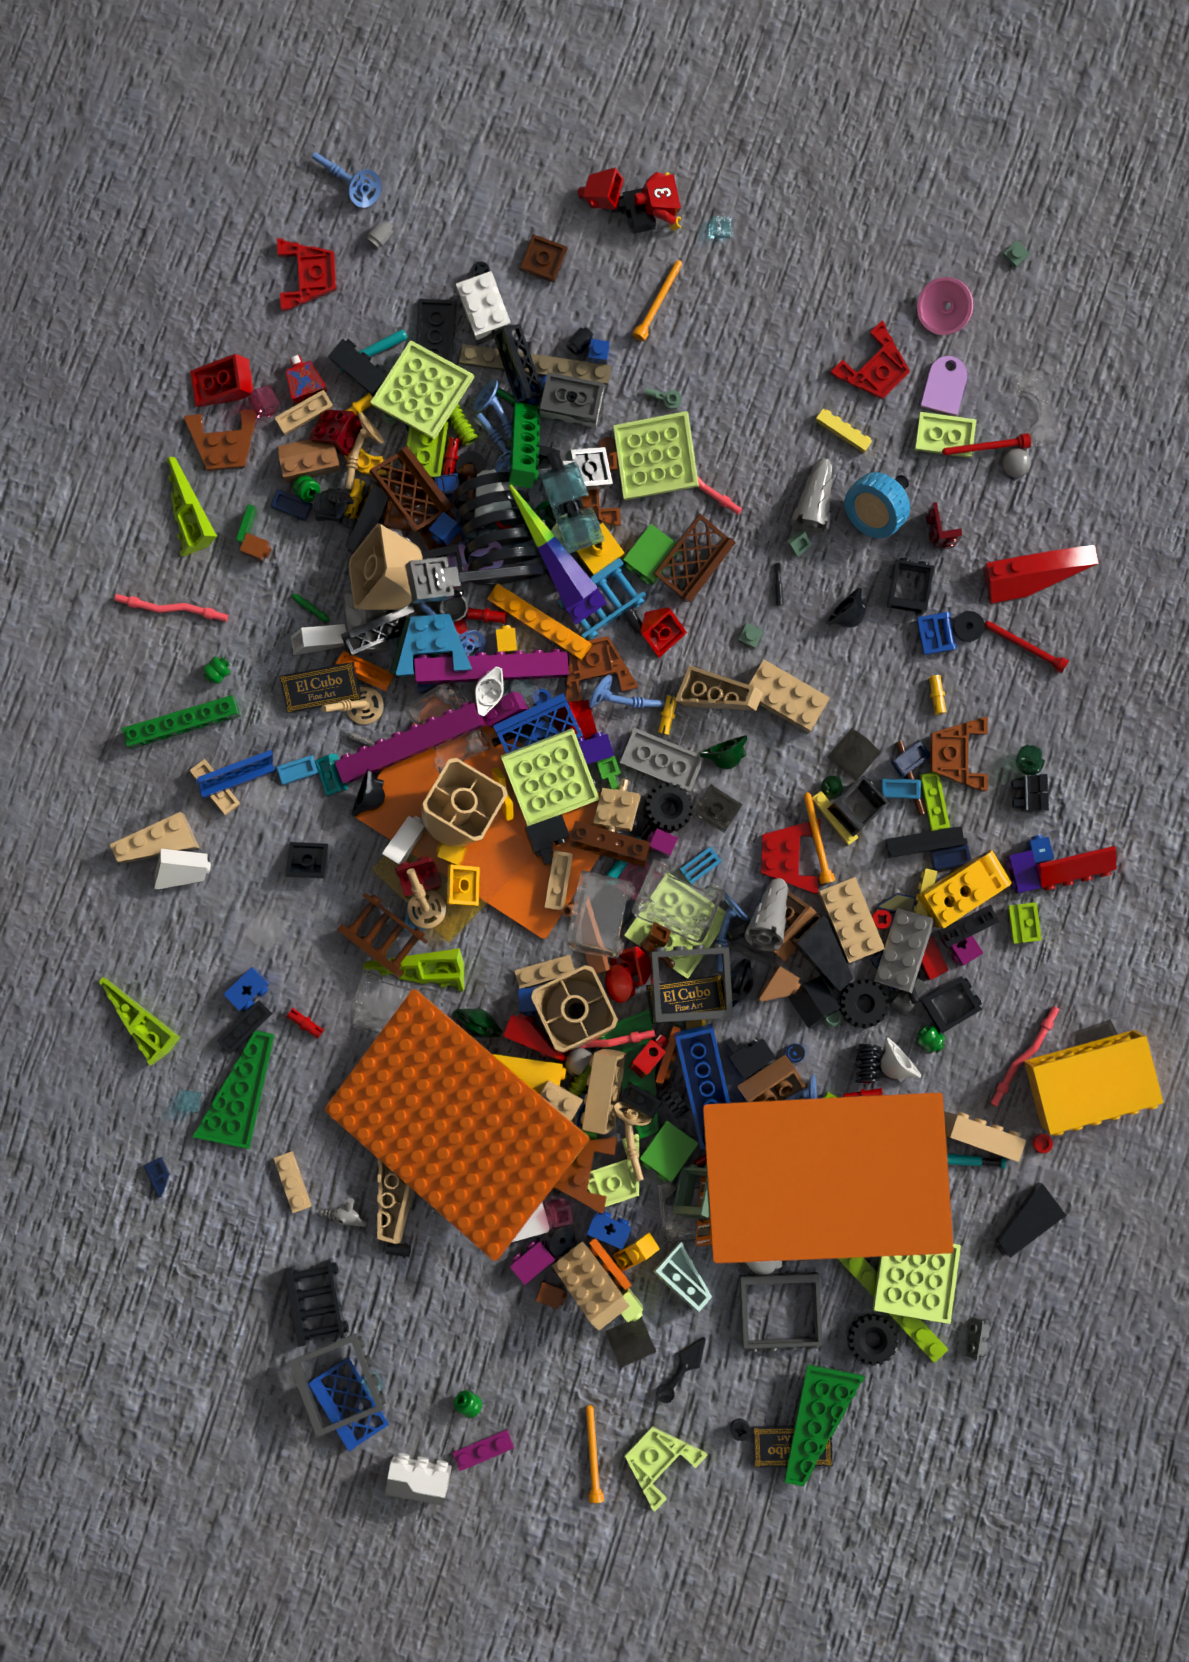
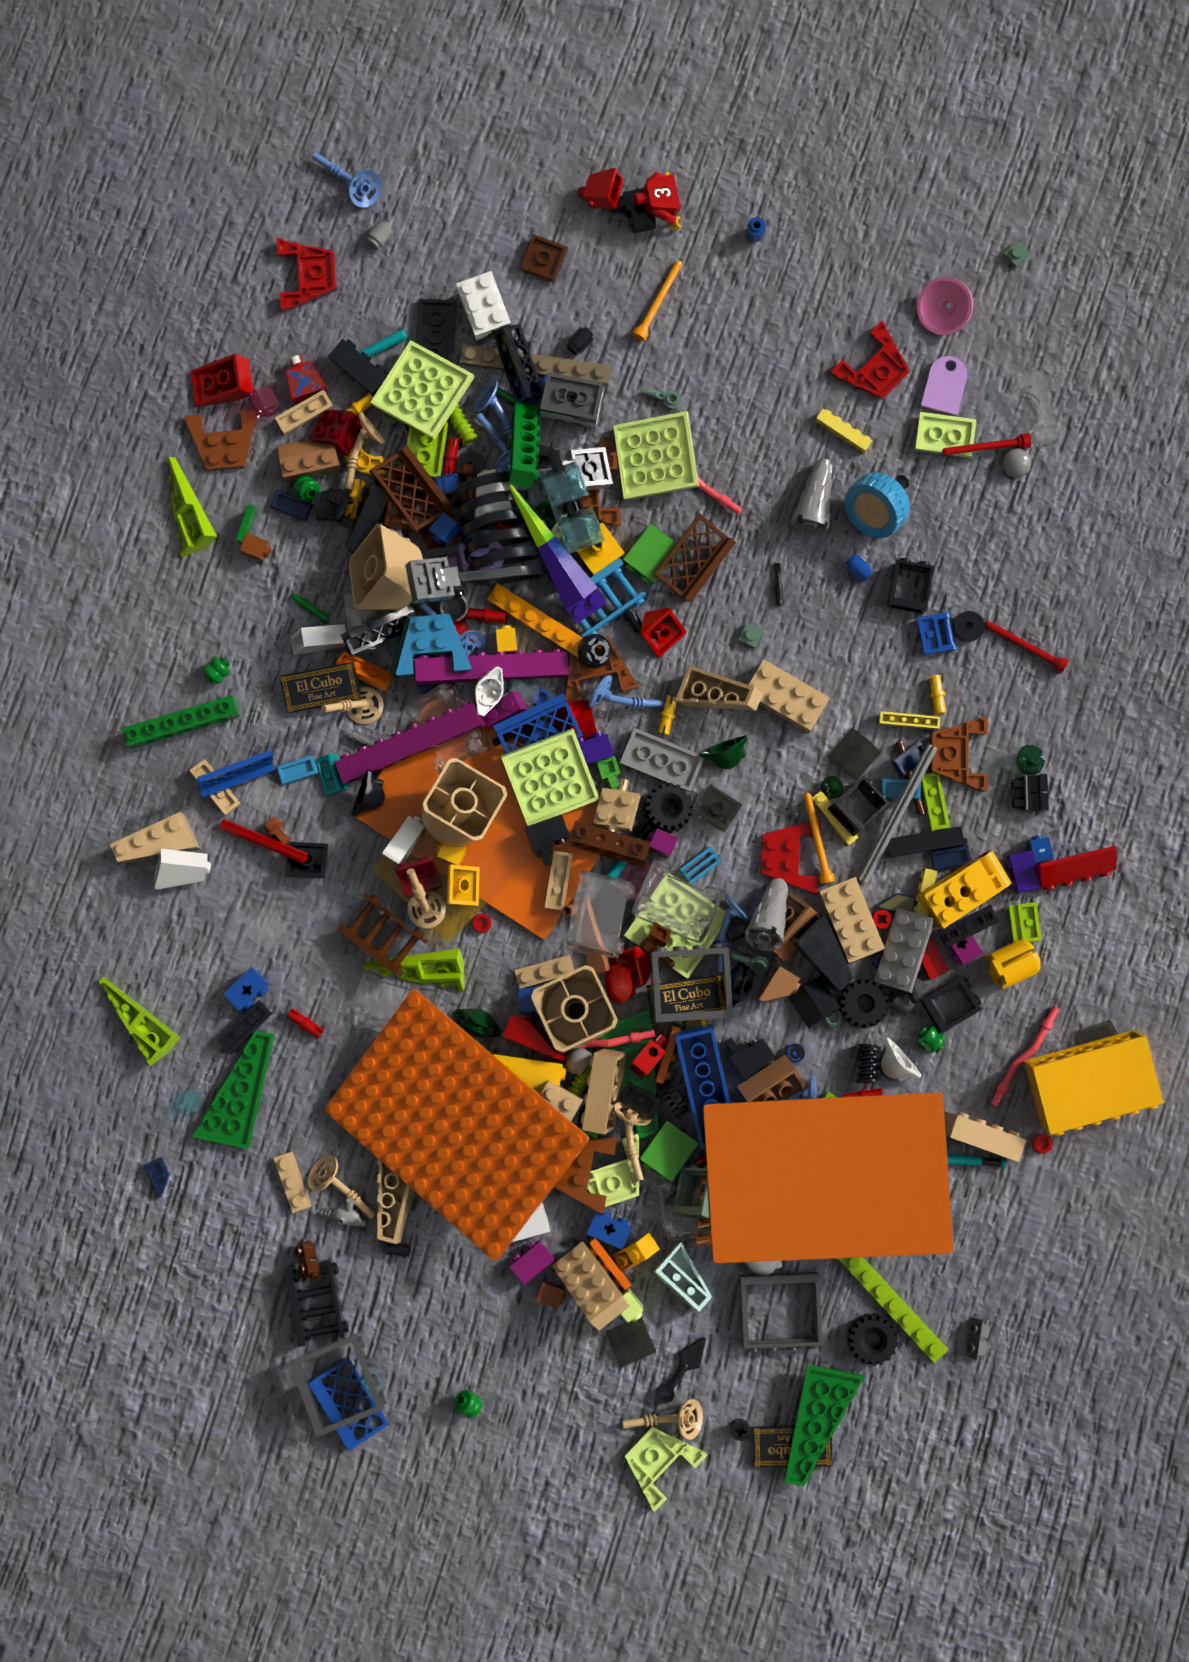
coral bar [114,594,229,622] -> none
white piece [385,1453,452,1506] -> none
magenta plate [452,1429,514,1471] -> none
black wheel [471,261,490,278] -> none
yellow tile [492,767,514,820] -> none
clear pink brick [545,1198,573,1228] -> none
black piece [545,1224,575,1256] -> none
light orange piece [586,1405,604,1503] -> none
blue brick [588,339,610,364] -> none
clear light blue slope [709,216,732,238] -> none
sand green plate [787,529,812,557] -> none
black hat [825,588,867,628] -> none
yellowish green plate [872,1244,961,1324] -> none
dark red bracket [926,502,963,549] -> none
red wedge [983,545,1098,604] -> none
black slope [995,1182,1067,1258] -> none
none -> red axle [220,819,308,863]
none -> dark orange piece [264,817,290,844]
none -> reddish brown hinge [295,1238,320,1283]
none -> tan dish [308,1155,376,1220]
none -> red tile [472,914,492,933]
none -> black piece [577,634,611,669]
none -> tan dish [622,1399,703,1440]
none -> sand green plate [731,952,769,974]
none -> blue brick [746,217,766,242]
none -> blue brick [845,555,873,582]
none -> light grey axle [858,744,937,883]
none -> light yellow piece [878,711,940,730]
none -> yellow cylinder [984,939,1041,991]

